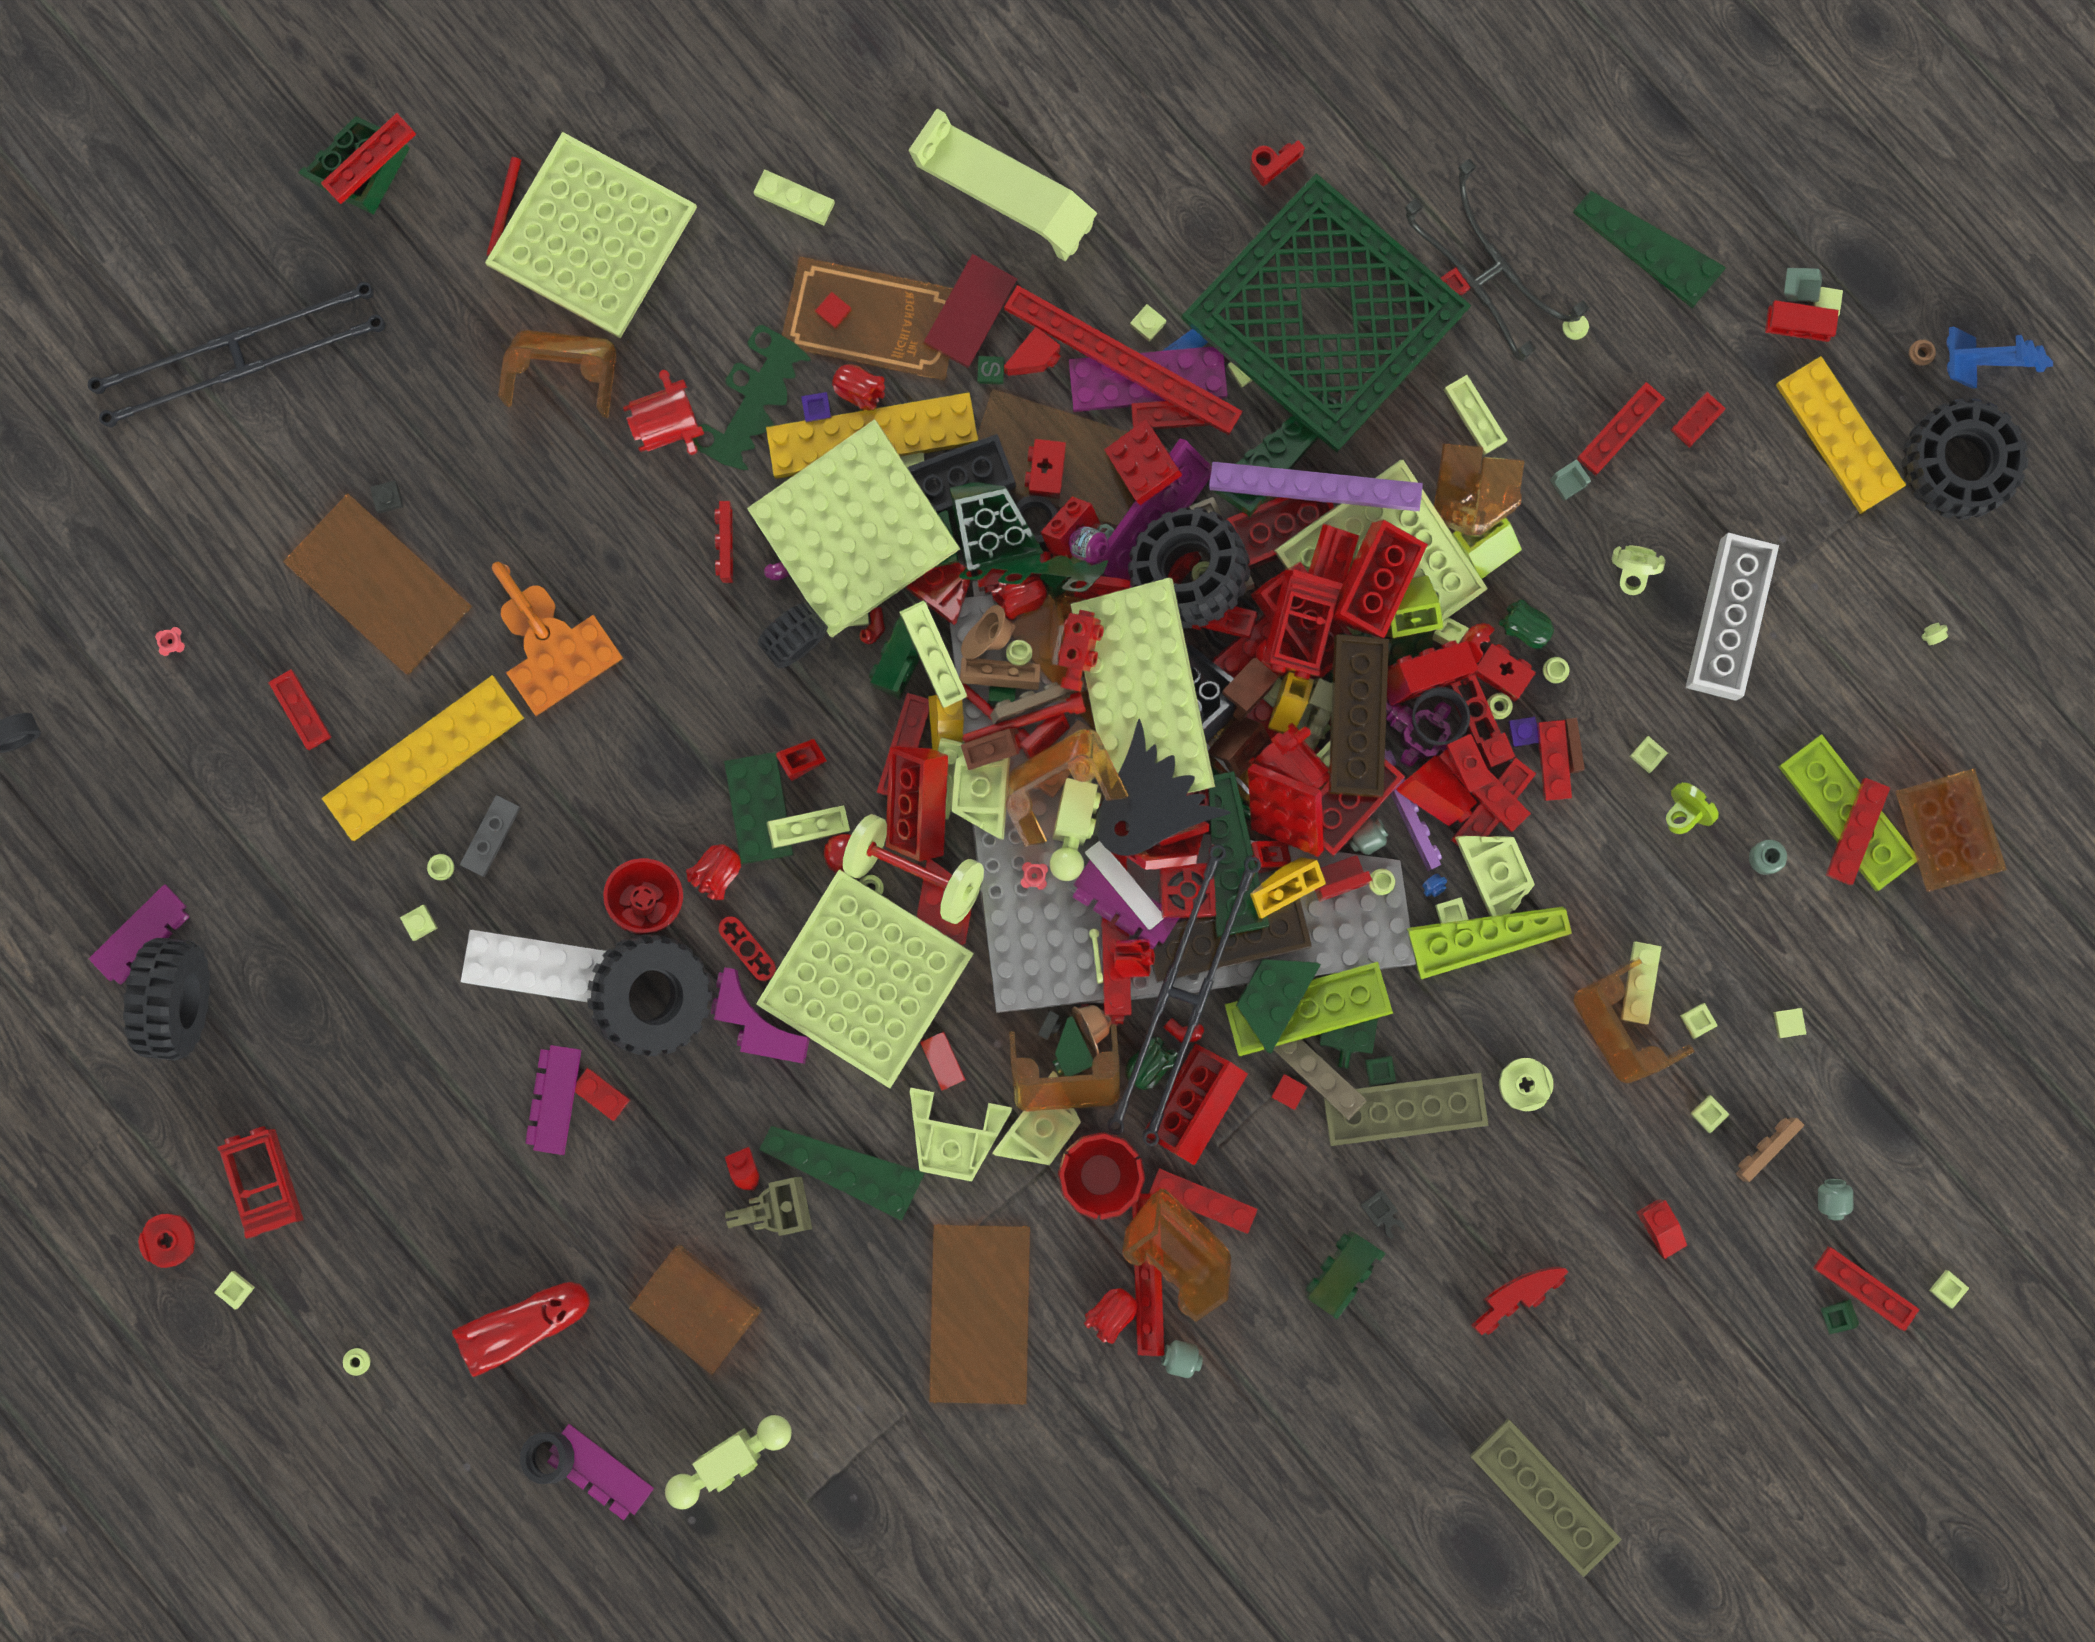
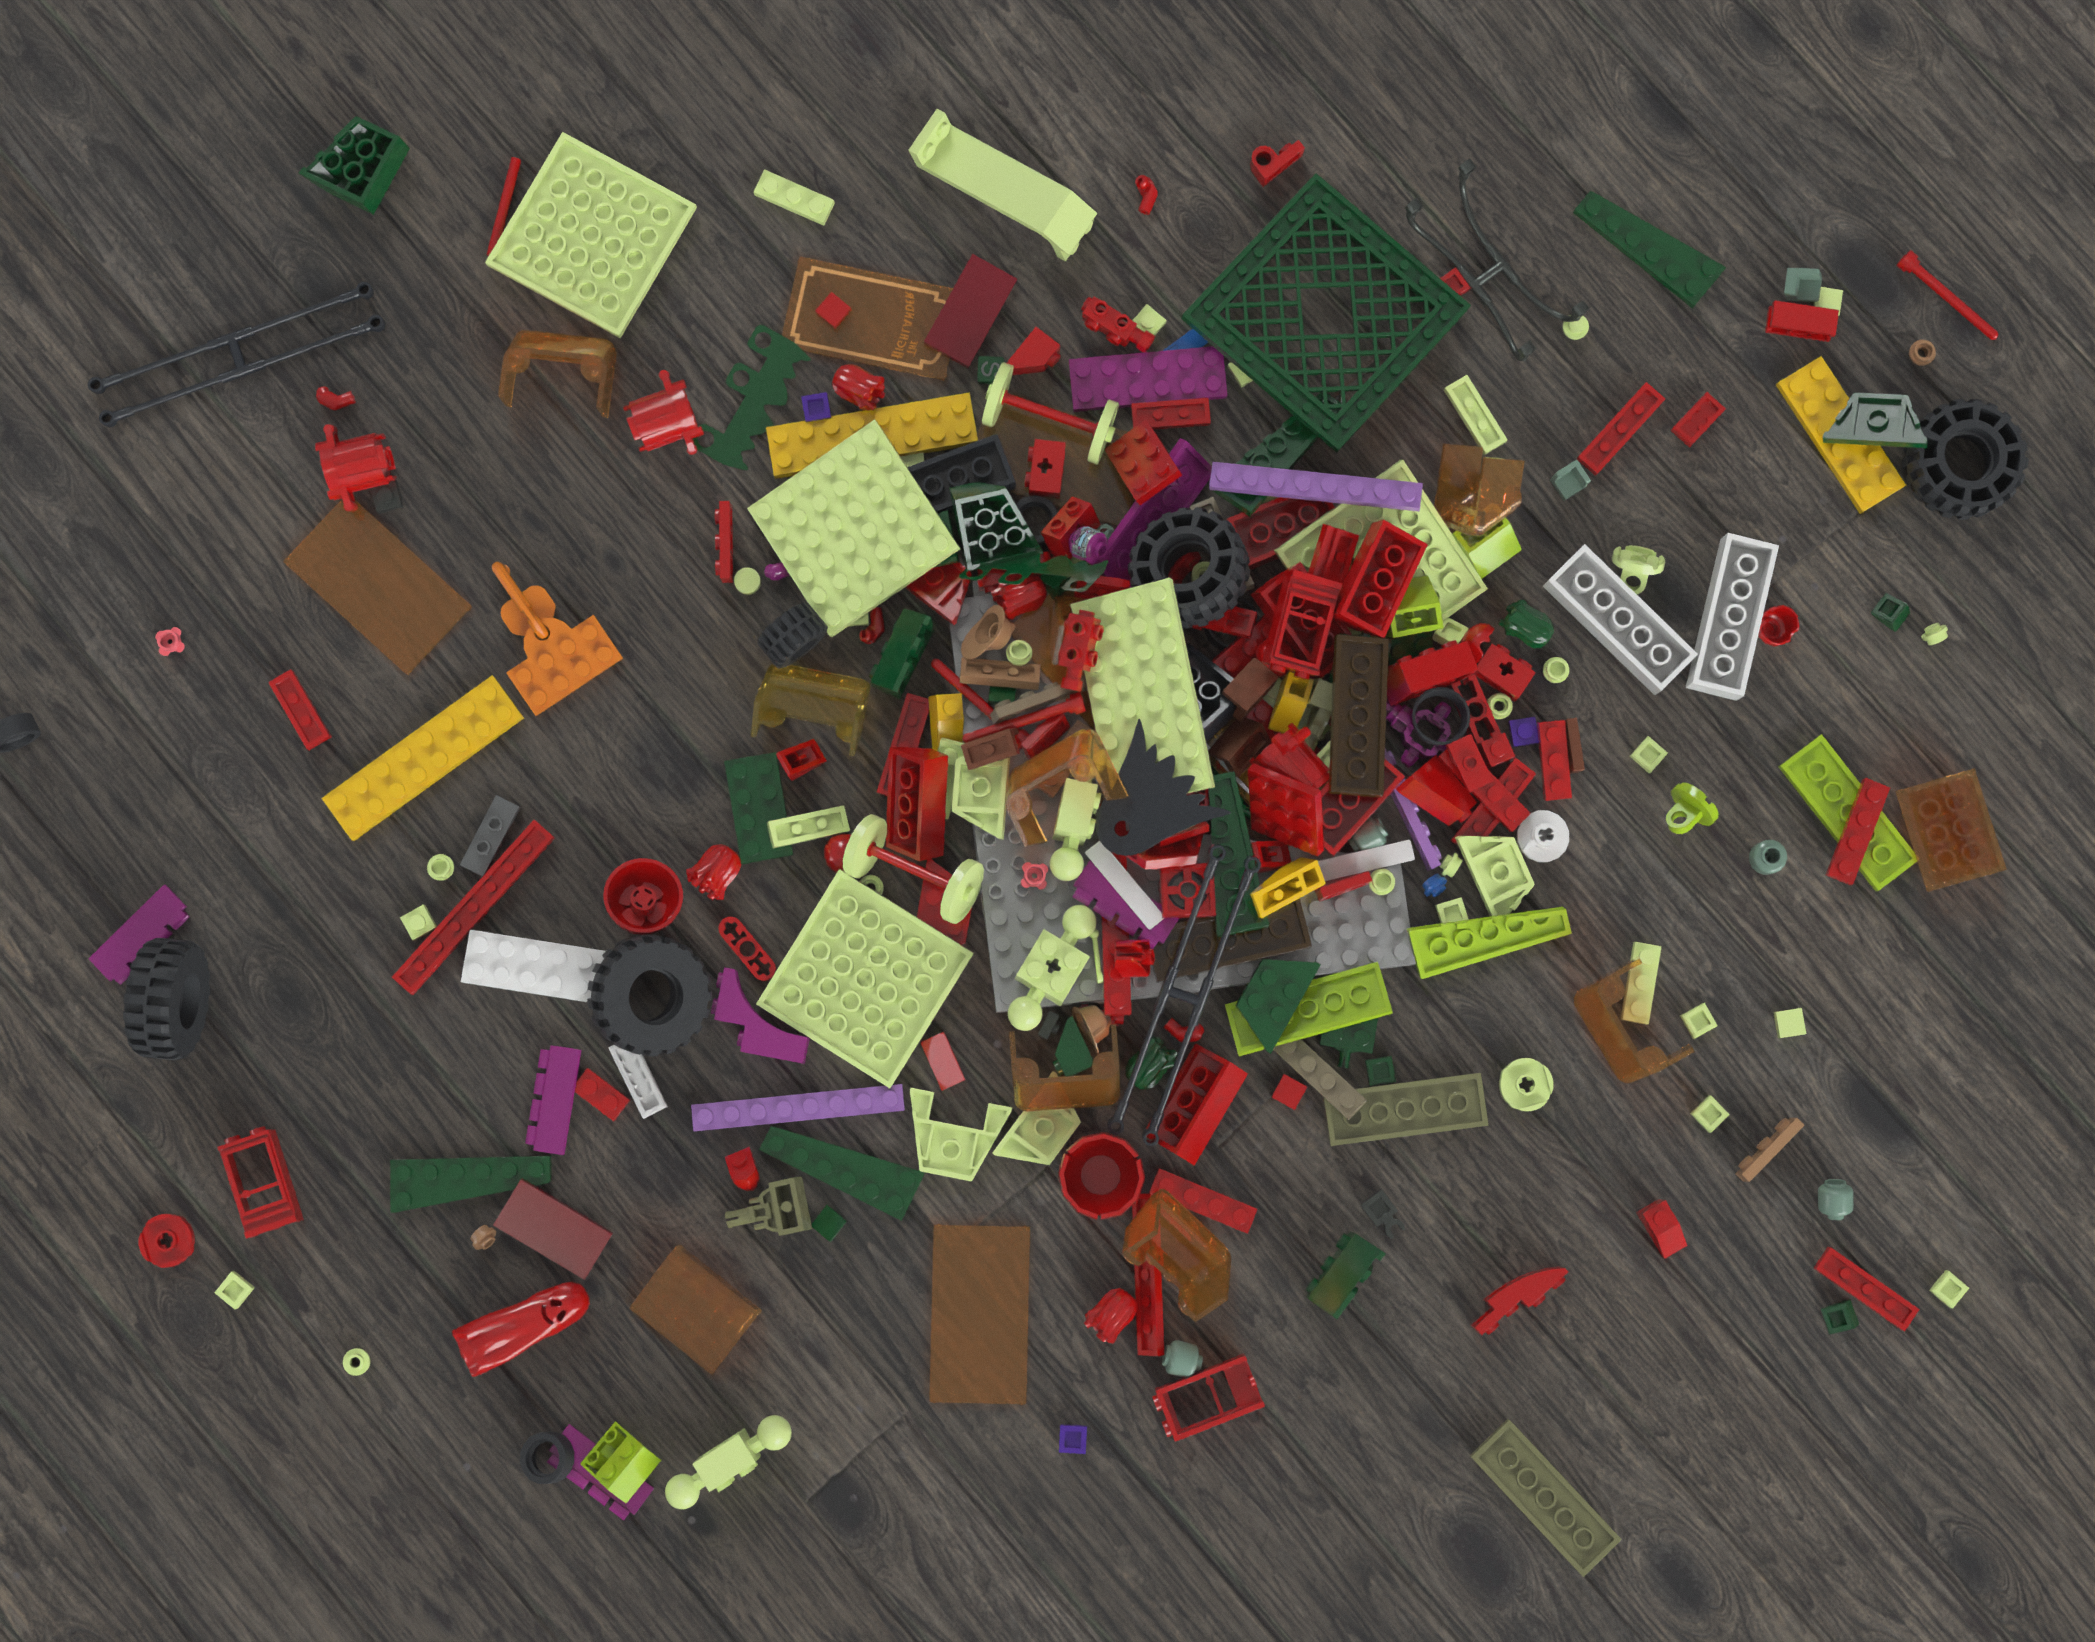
red plate [321,113,416,204] -> none
yellowish green plate [900,601,968,708] -> none
red plate [1004,285,1243,435] -> none
blue piece [1947,327,2053,389] -> none
none -> red container [315,424,396,512]
none -> red arm [316,386,356,410]
none -> dark green wing [390,1156,552,1213]
none -> red plate [392,820,555,995]
none -> medium nougat plate [471,1225,496,1250]
none -> dark red tile [493,1178,613,1280]
none -> lime slope [580,1421,661,1503]
none -> white plate [608,1045,668,1119]
none -> medium lavender plate [691,1084,905,1131]
none -> yellowish green tile [734,568,761,595]
none -> clear yellow windscreen [751,664,871,756]
none -> dark green slope [812,1205,848,1243]
none -> yellowish green piece [982,362,1119,464]
none -> yellowish green brick [1008,905,1097,1031]
none -> dark purple plate [1059,1424,1087,1454]
none -> red brick [1081,296,1156,353]
none -> red arm [1135,175,1158,215]
none -> red door [1152,1353,1265,1442]
none -> white sticker [1318,840,1415,881]
none -> yellowish green plate [1440,852,1463,878]
none -> white piece [1517,810,1569,862]
none -> white brick [1543,544,1698,695]
none -> red hair [1758,605,1800,647]
none -> wing [1823,393,1927,448]
none -> dark green slope [1871,593,1910,632]
none -> red piece [1896,250,1998,340]

